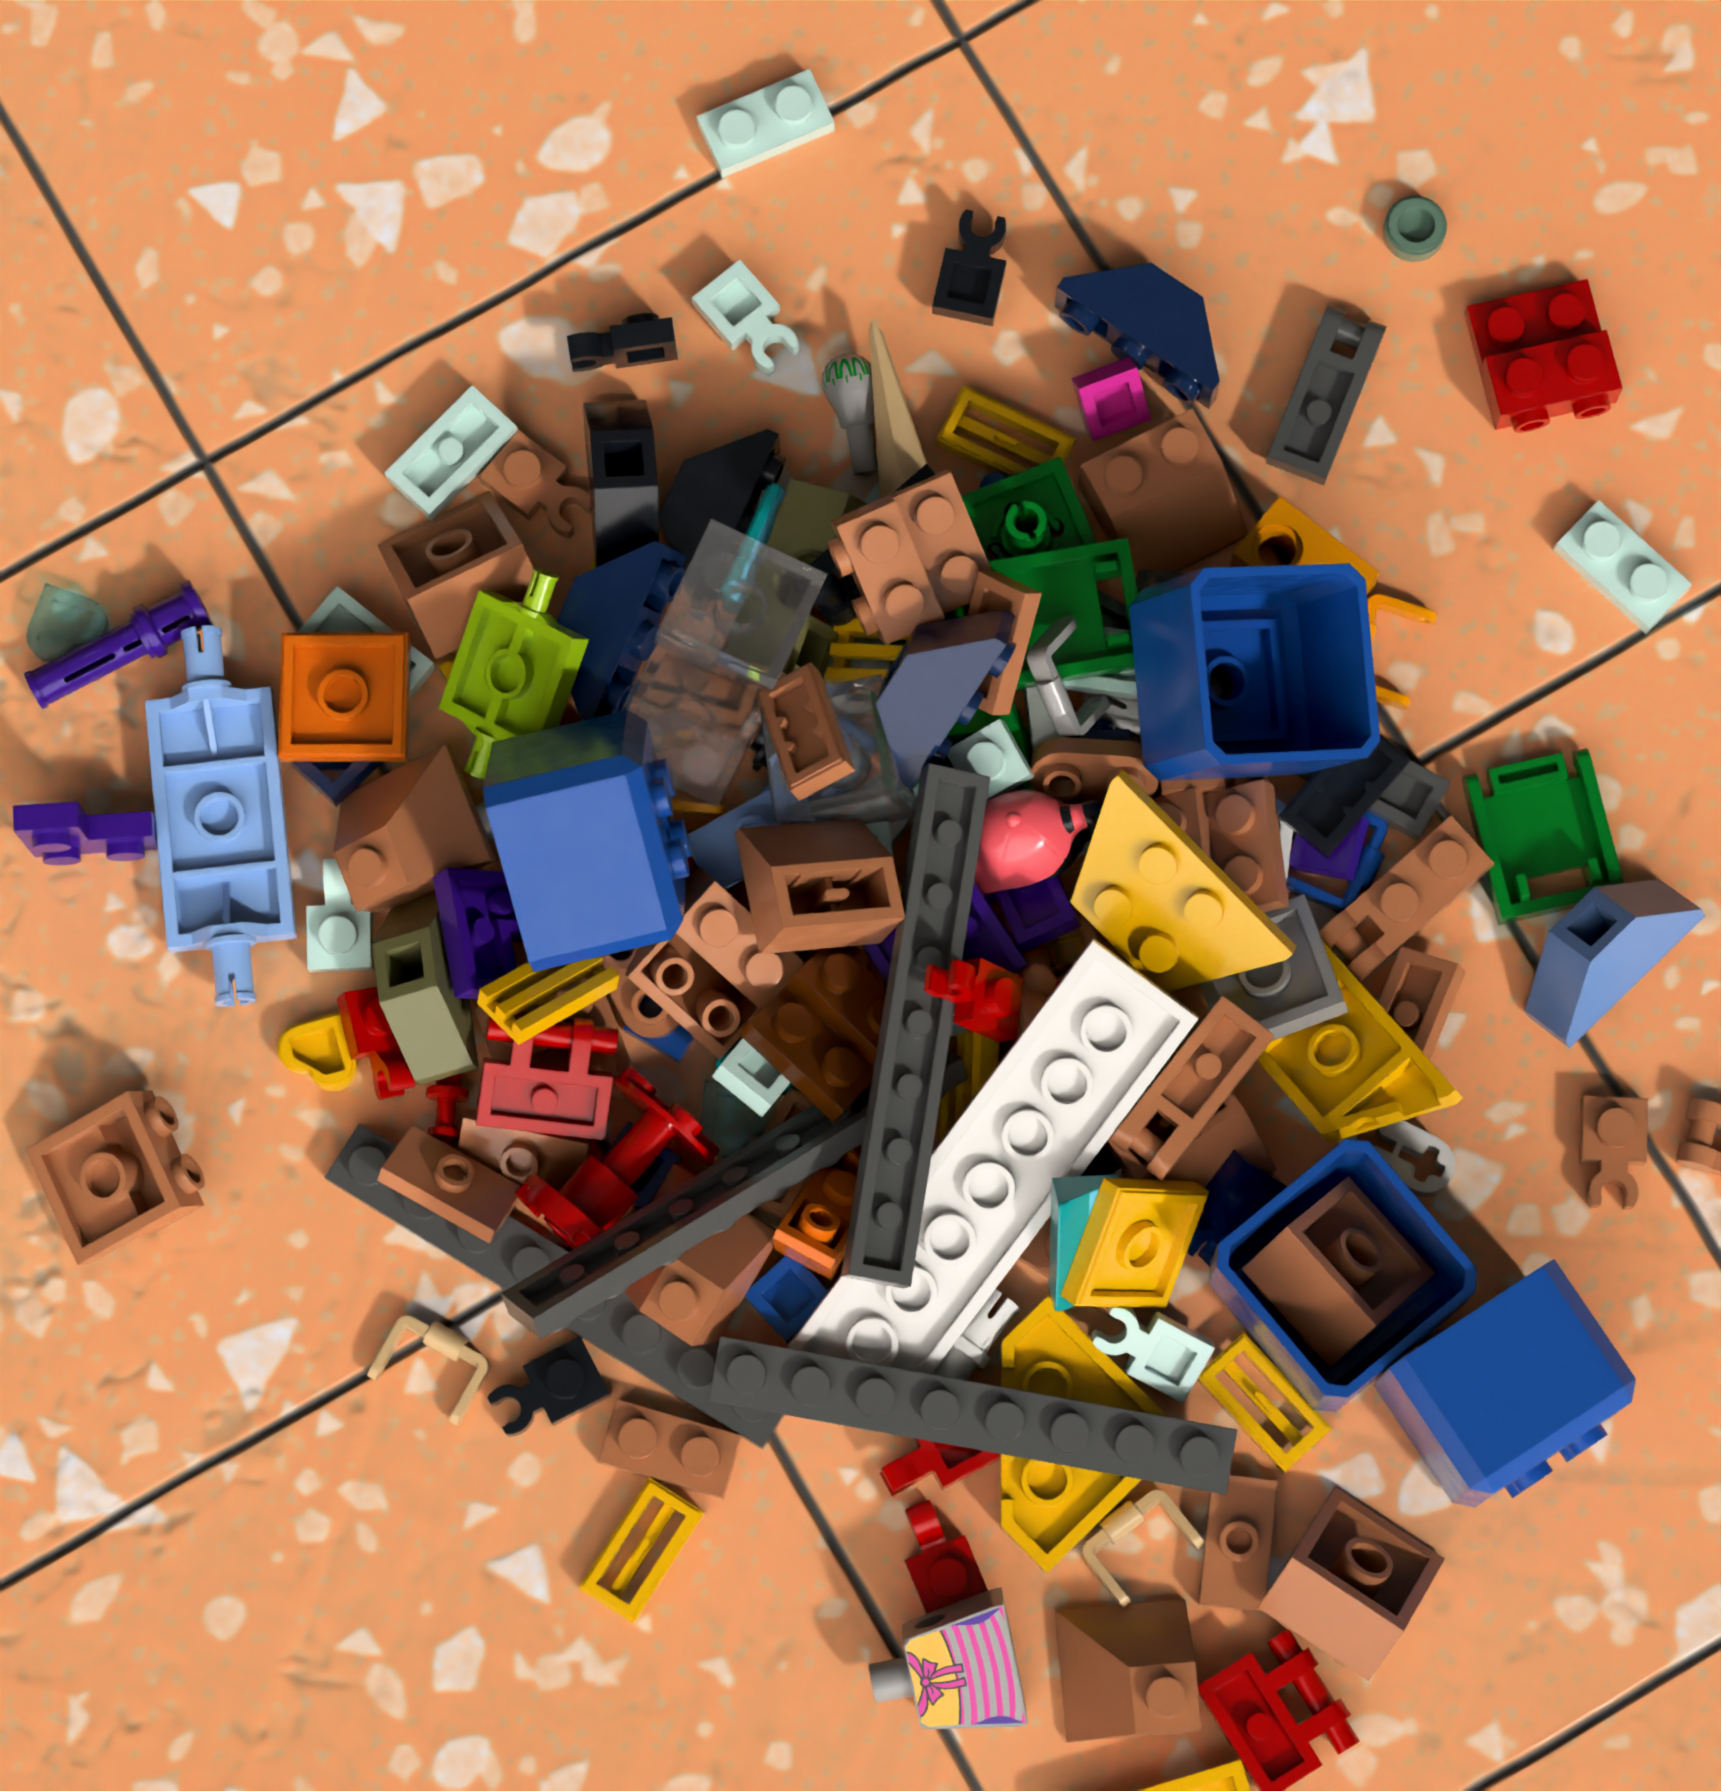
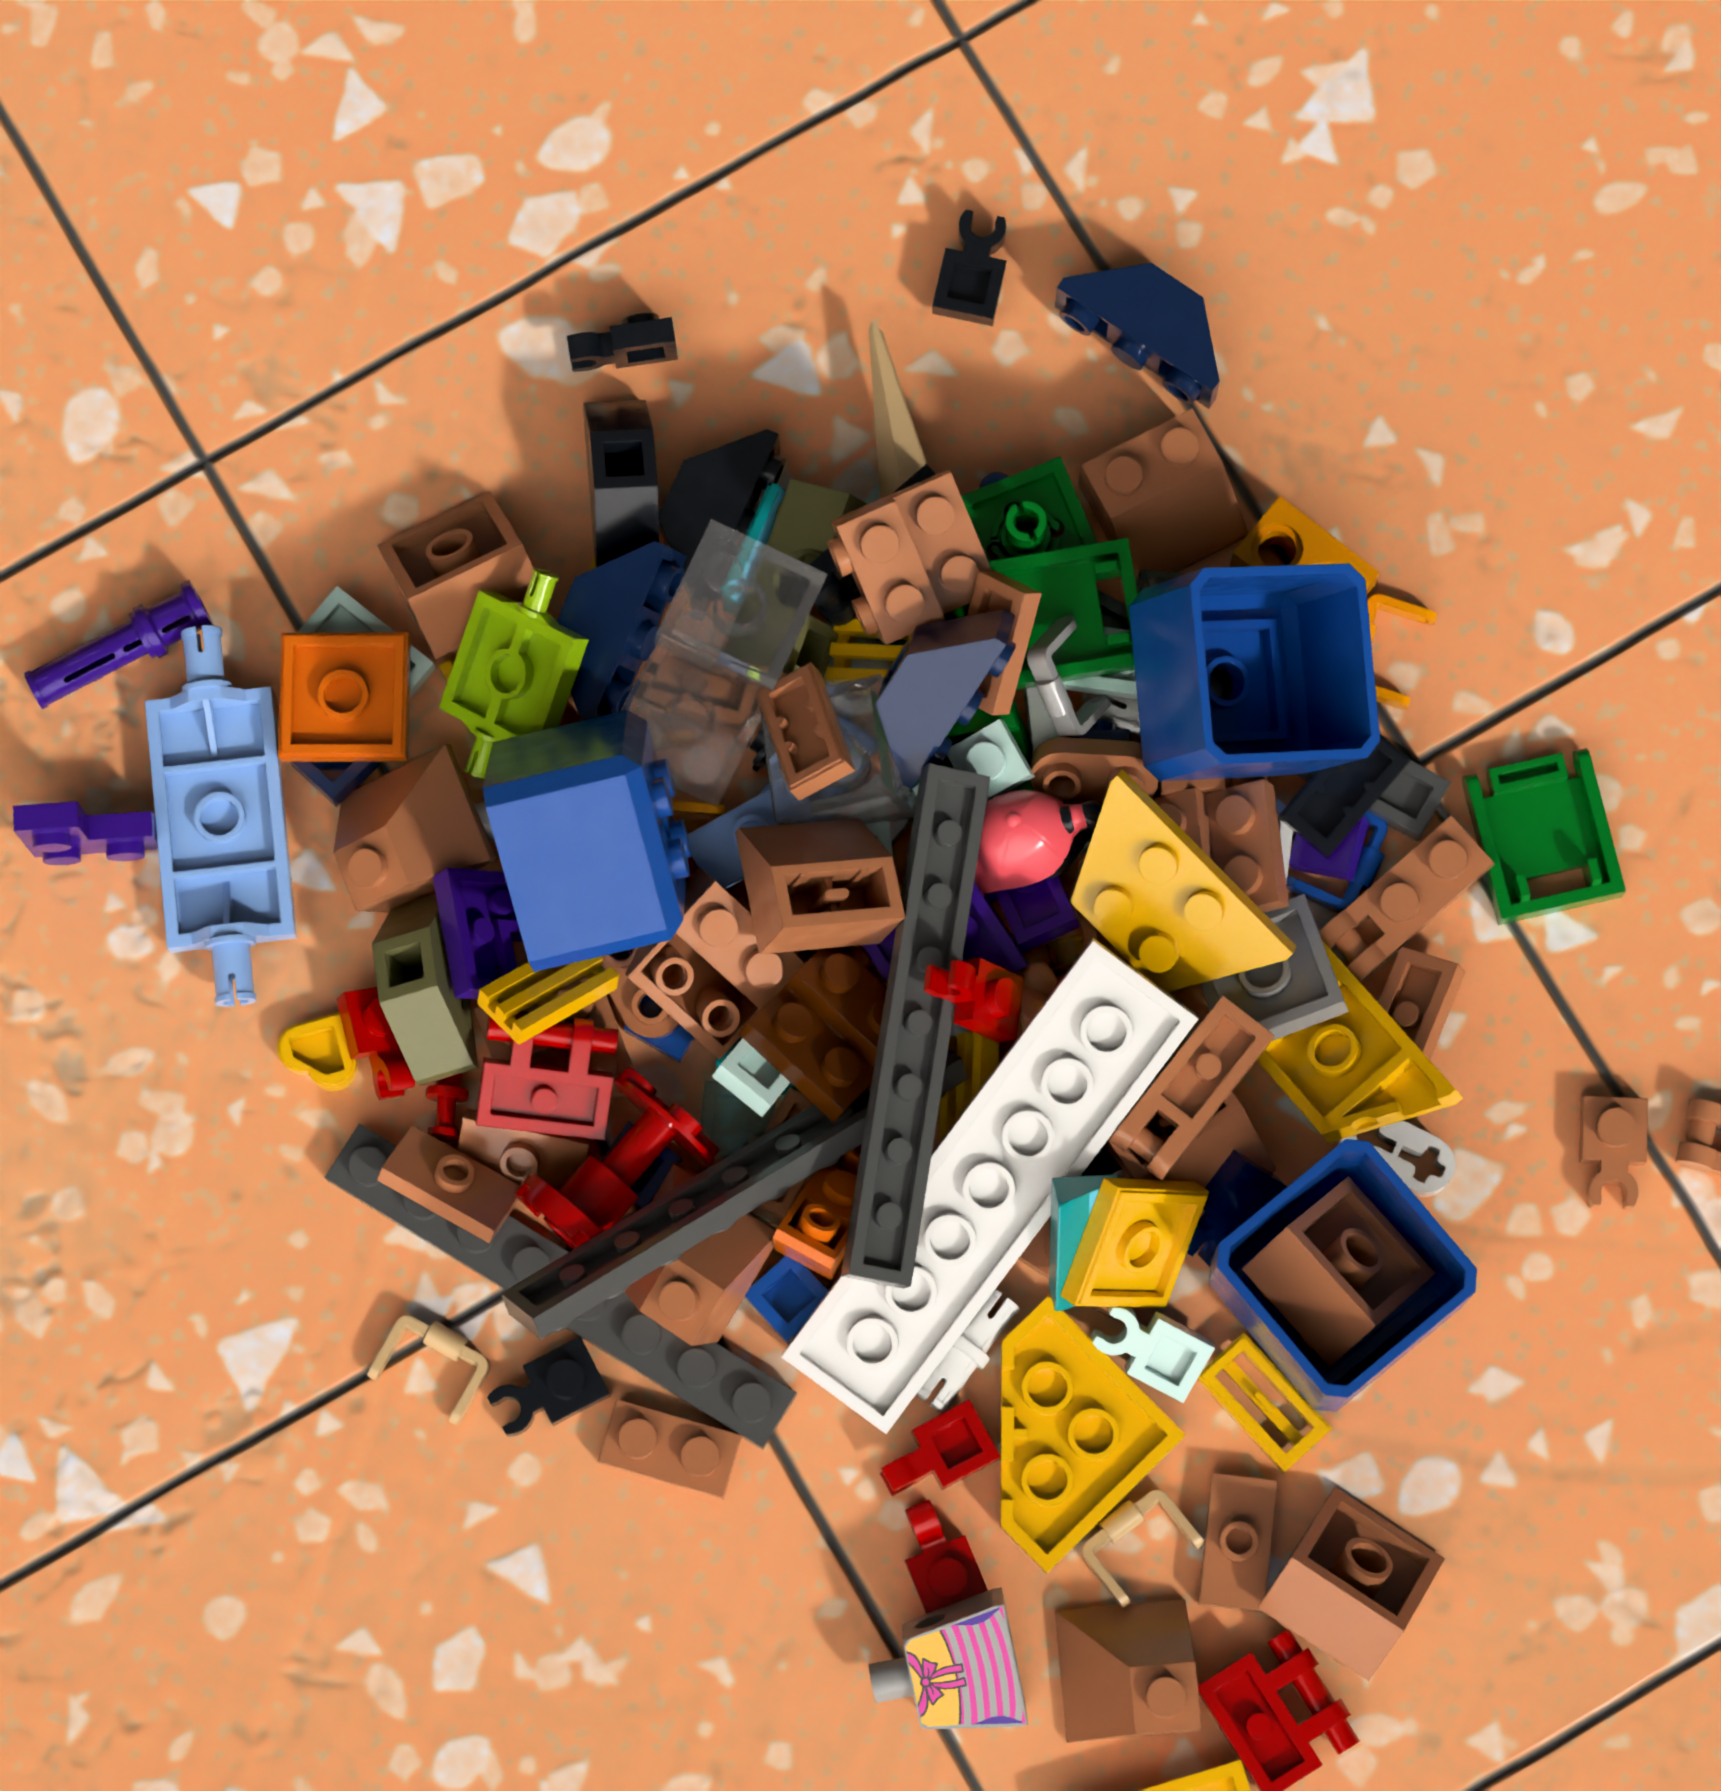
nougat plate [25,1090,205,1265] -> none
clear light blue tile [26,583,109,663] -> none
light aqua plate [306,859,374,972] -> none
light aqua plate [384,385,518,521] -> none
nougat plate [479,429,591,539] -> none
yellow tile [578,1477,705,1624] -> none
light aqua plate [692,259,799,376] -> none
light aqua plate [696,69,835,178] -> none
dark grey plate [709,1336,1237,1495] -> none
light grey piece [822,353,878,475] -> none
yellow tile [936,385,1076,477] -> none
dark pink plate [1071,357,1151,441] -> none
dark grey plate [1266,304,1387,485] -> none
blue plate [1374,1259,1636,1508] -> none
sand green tile [1383,196,1447,262] -> none
red plate [1464,279,1623,433] -> none
medium blue slope [1524,879,1705,1048] -> none
light aqua plate [1553,500,1692,634] -> none

